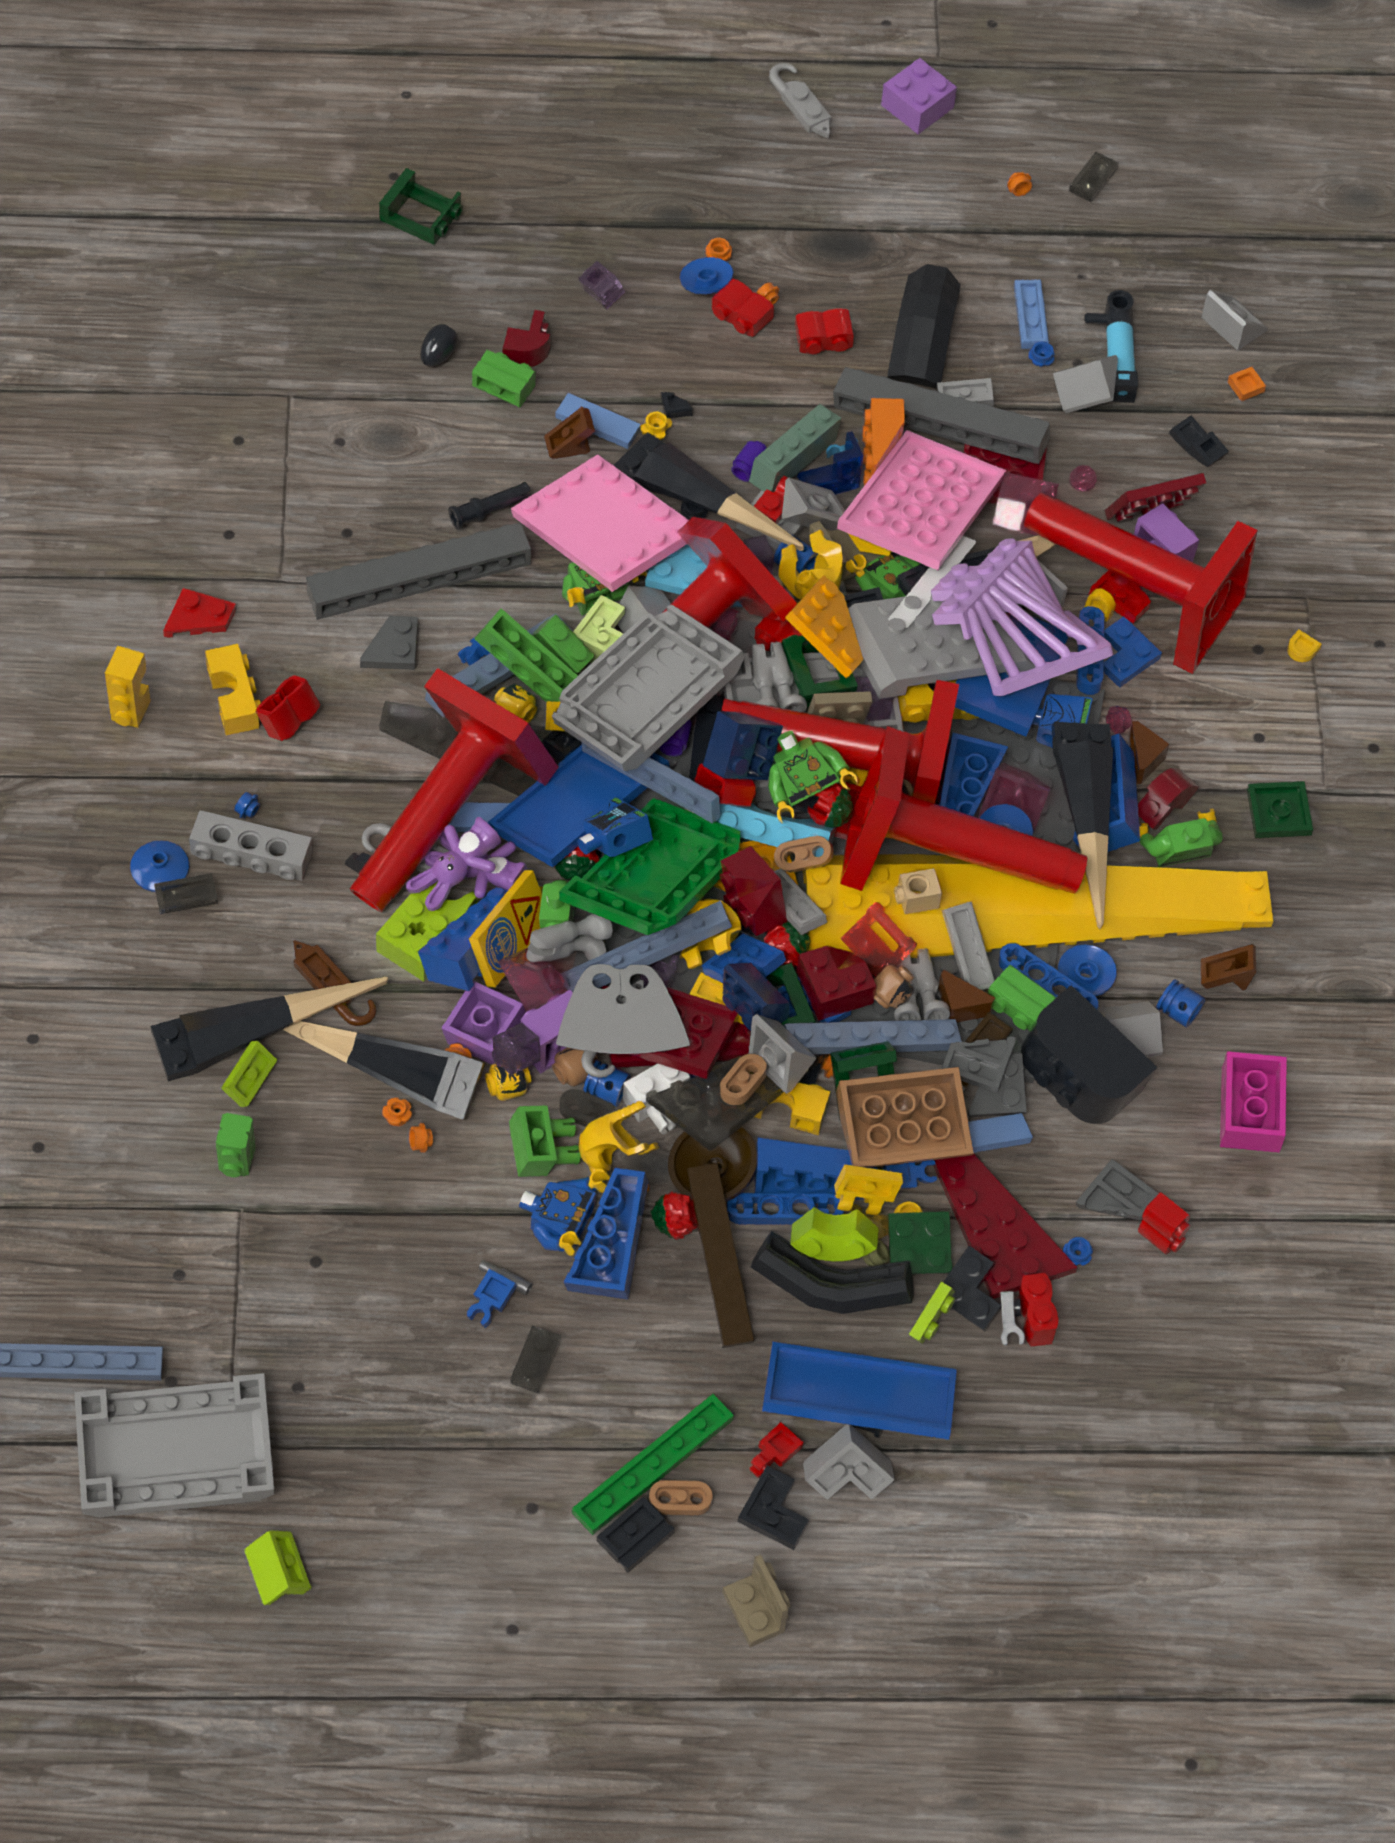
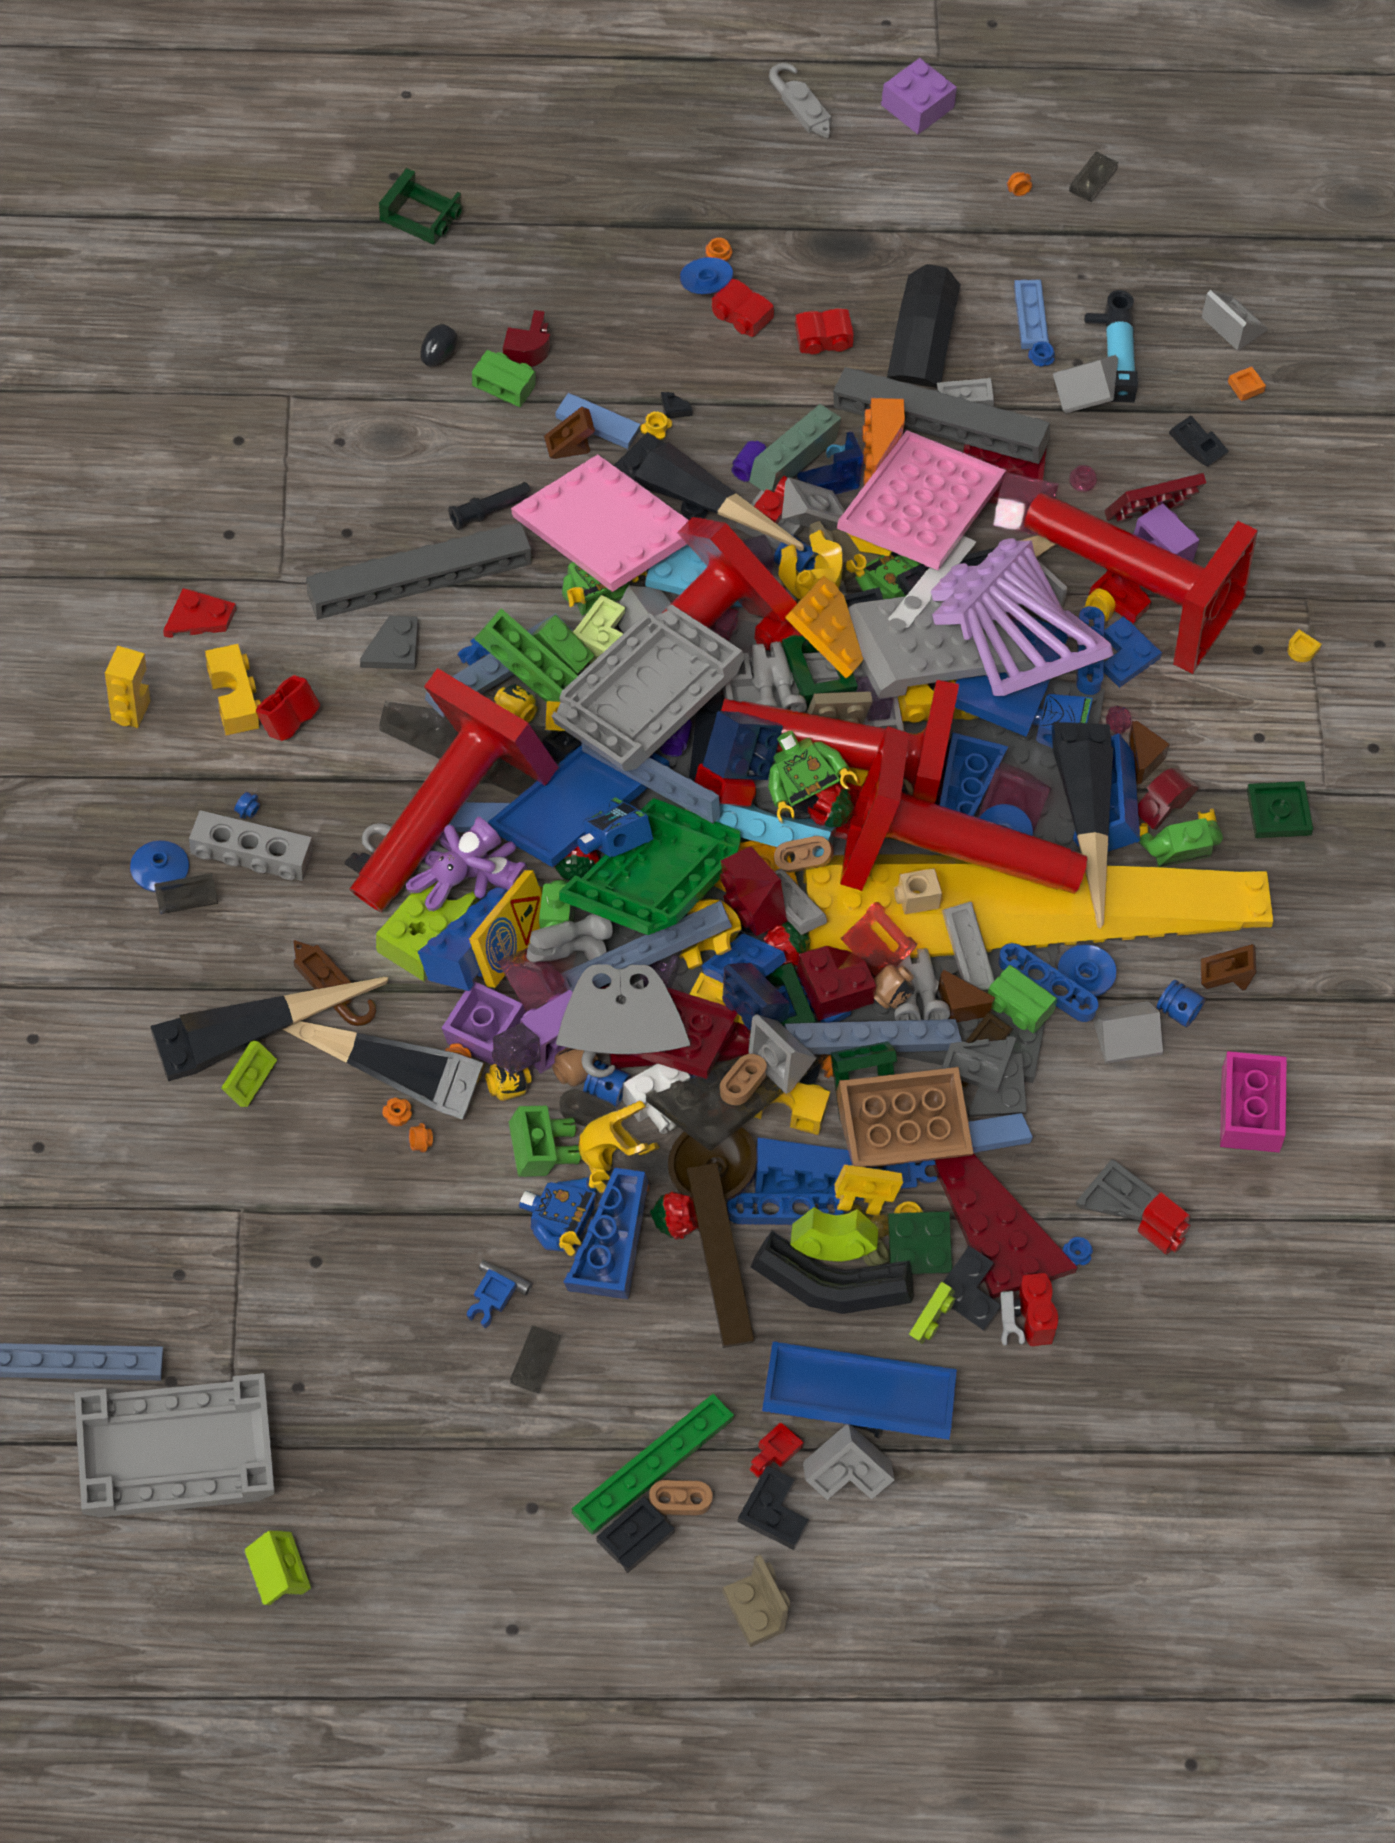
bright green brick [216,1113,256,1177] -> none
clear purple brick [578,261,625,310] -> none
orange plate [756,282,780,305] -> none
black brick [1021,985,1157,1124] -> none

